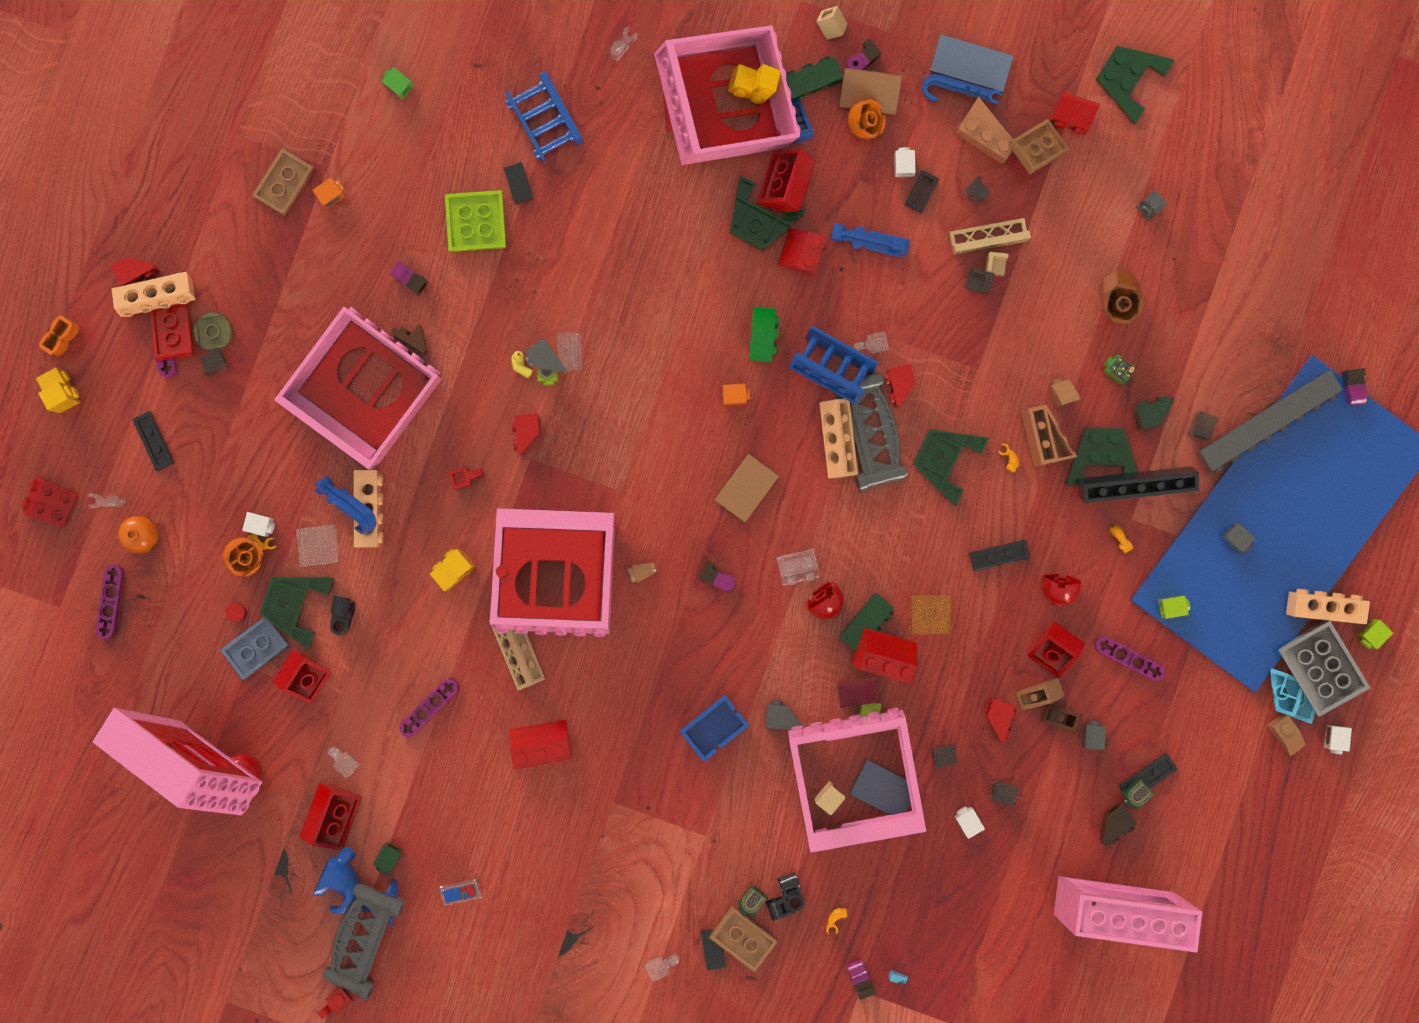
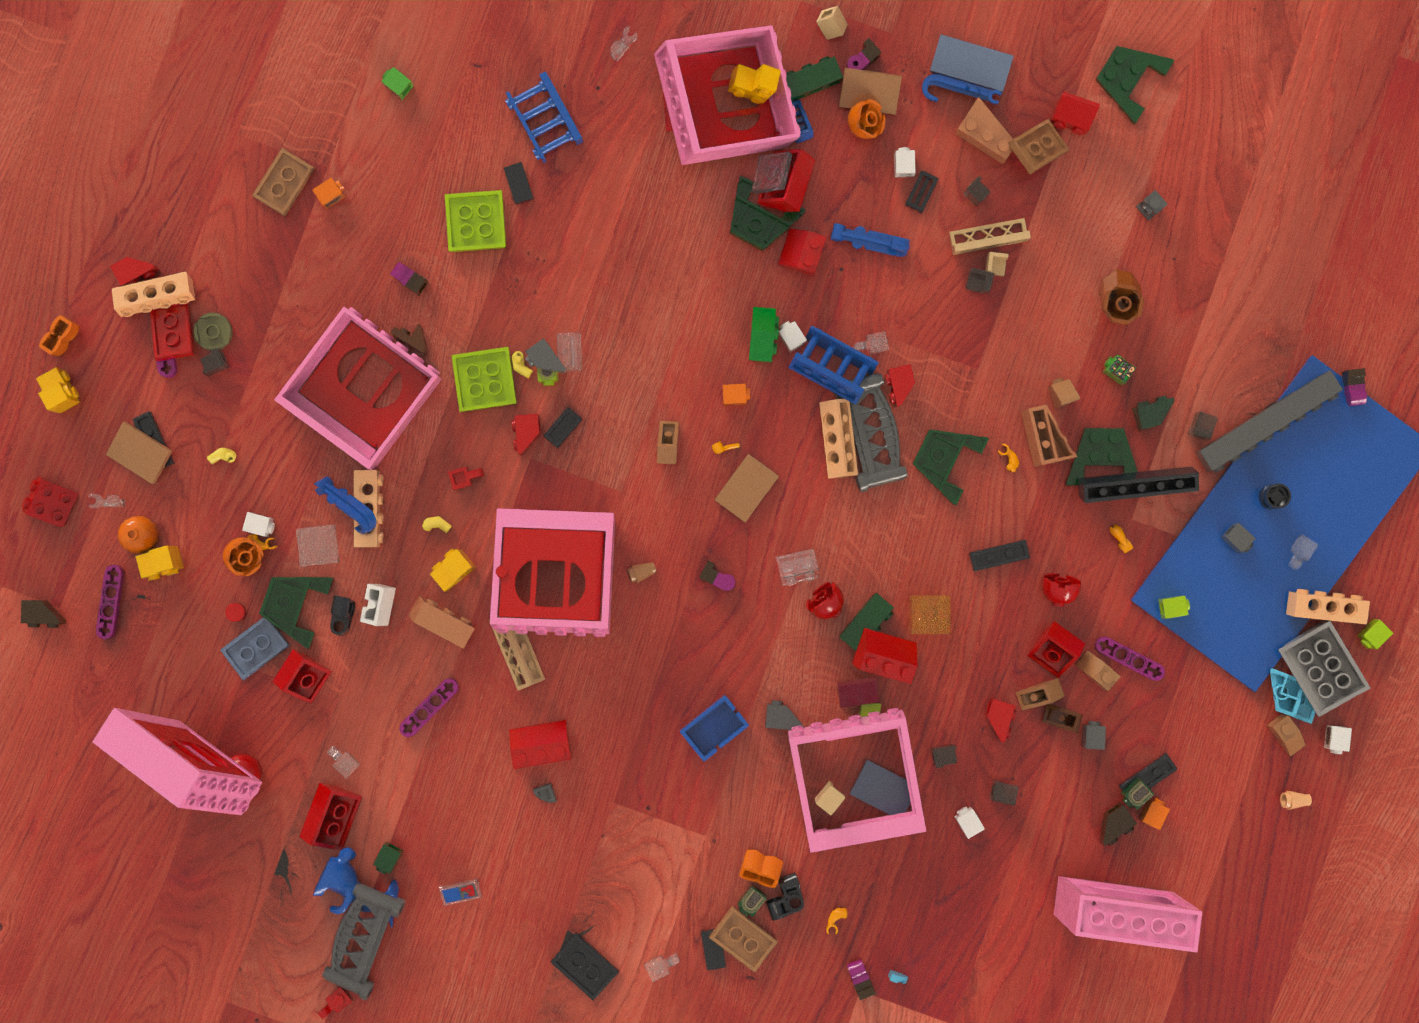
none -> dark brown slope [21,600,66,628]
none -> medium nougat tile [106,422,172,484]
none -> yellow brick [135,545,184,581]
none -> light yellow arm [207,447,236,465]
none -> white brick [360,584,396,626]
none -> nougat wedge [408,595,475,649]
none -> light yellow arm [422,516,452,534]
none -> lime plate [451,347,517,412]
none -> dark grey tile [532,783,557,803]
none -> black tile [543,407,583,448]
none -> black tile [550,932,619,1001]
none -> medium nougat slope [657,421,679,464]
none -> light orange hand [712,441,740,454]
none -> orange brick [739,850,783,888]
none -> clear tile [752,152,792,194]
none -> white brick [778,321,807,353]
none -> medium nougat slope [1075,650,1121,691]
none -> orange brick [1138,798,1170,830]
none -> black wheel [1258,483,1291,509]
none -> light nougat cone [1280,791,1312,810]
none -> clear plate [1288,534,1318,570]

